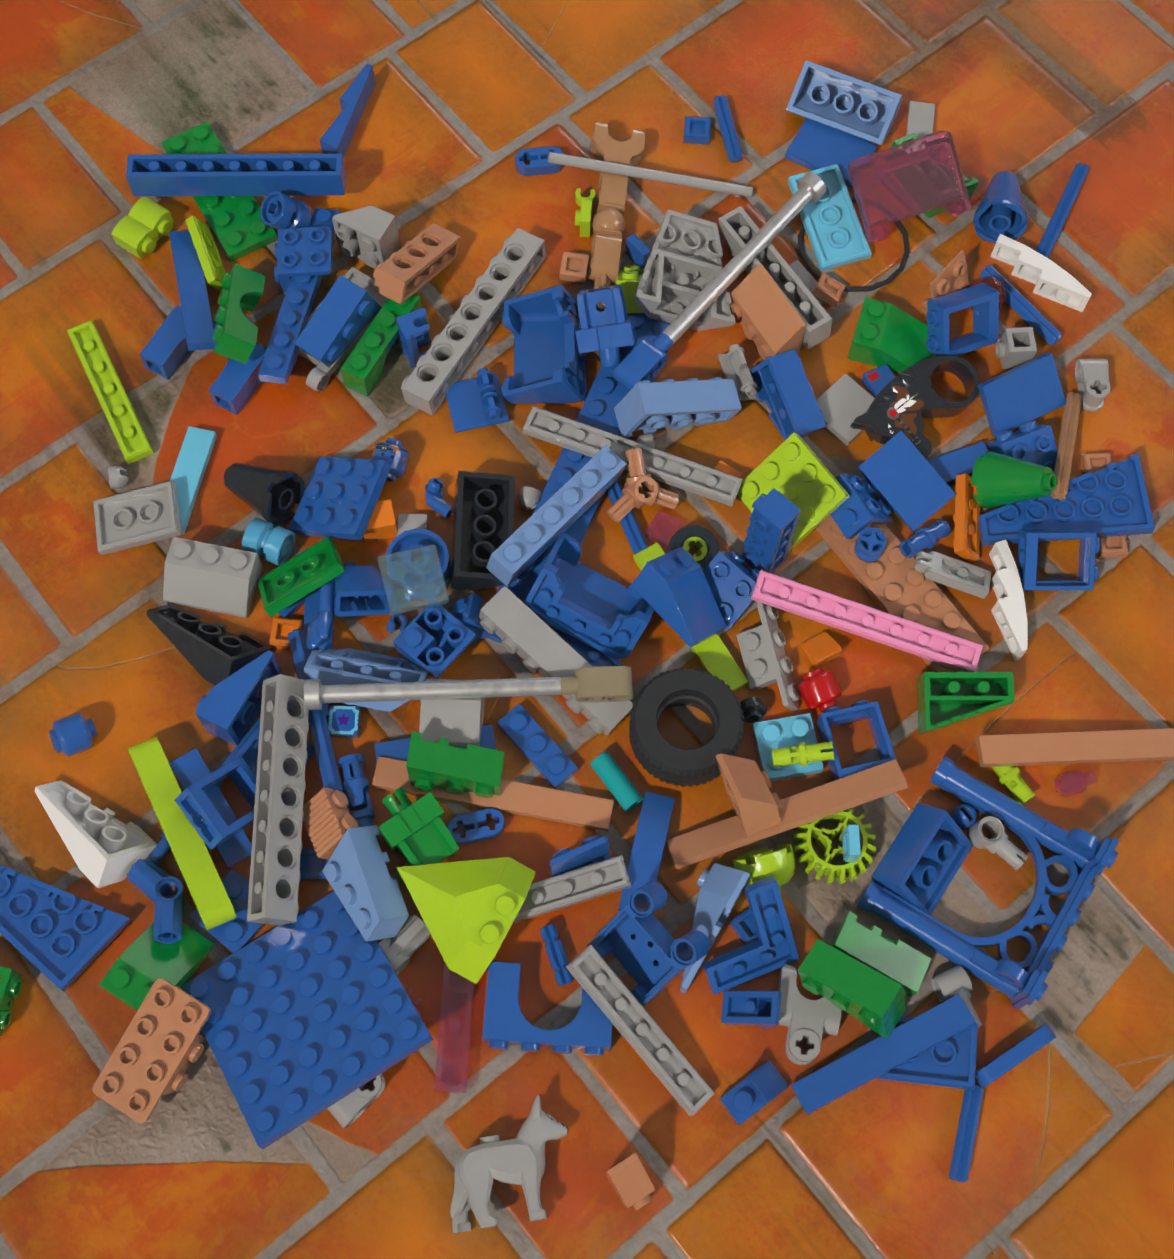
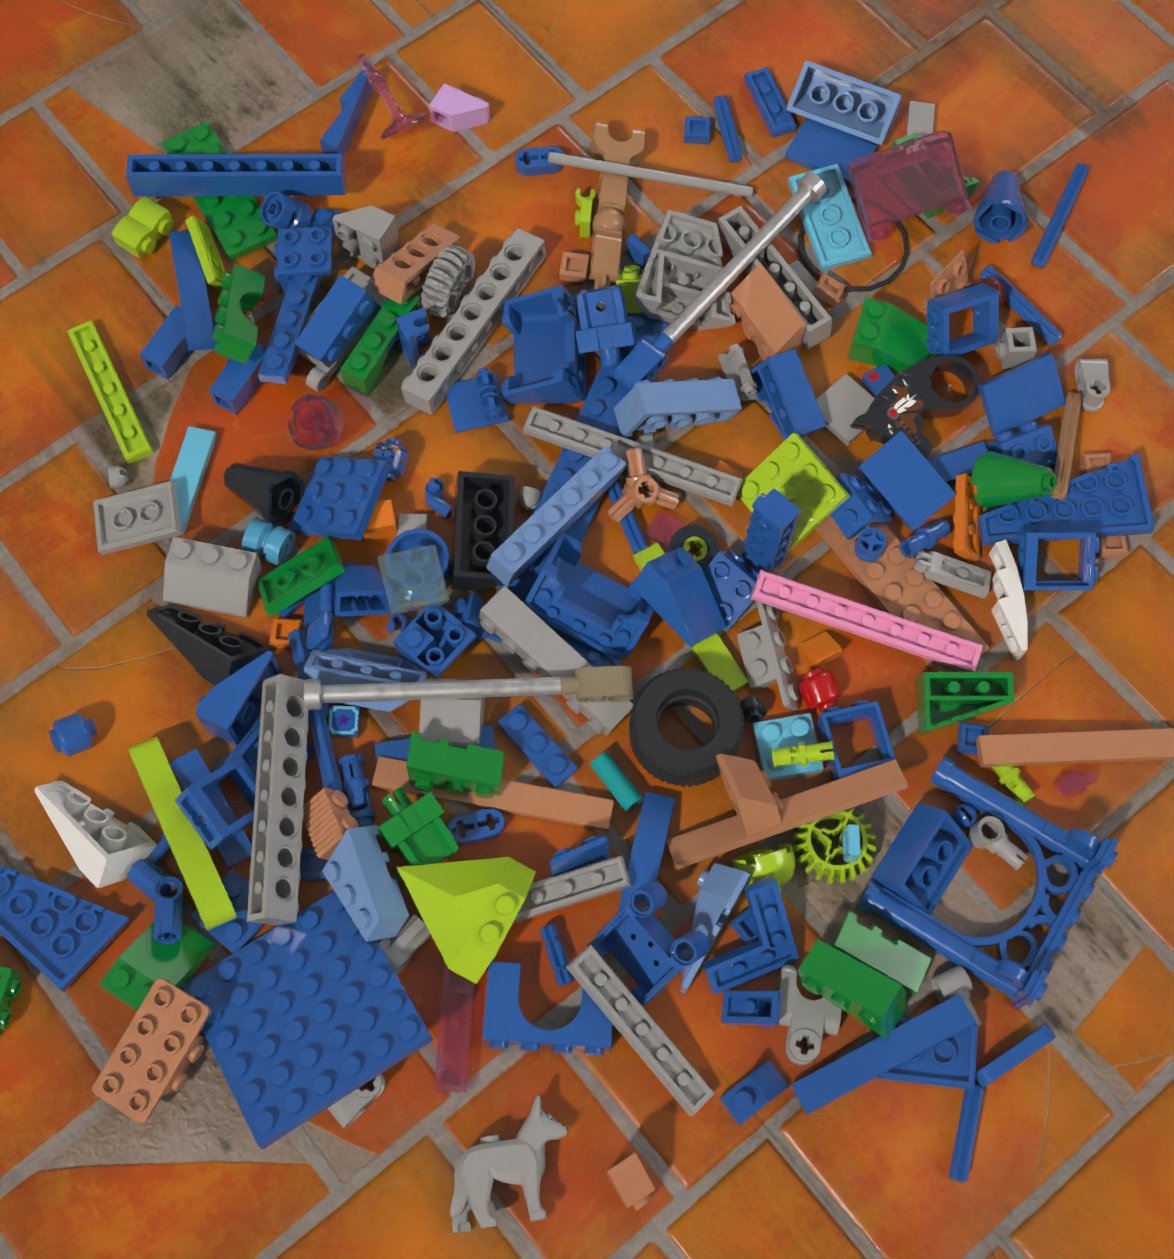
white slope [990,234,1092,312] -> none
none -> clear pink cylinder [288,394,345,451]
none -> clear pink dish [357,54,427,140]
none -> light grey gear [421,244,475,319]
none -> lavender slope [429,83,490,132]
none -> blue tile [743,67,796,138]
none -> blue tile [956,722,990,756]

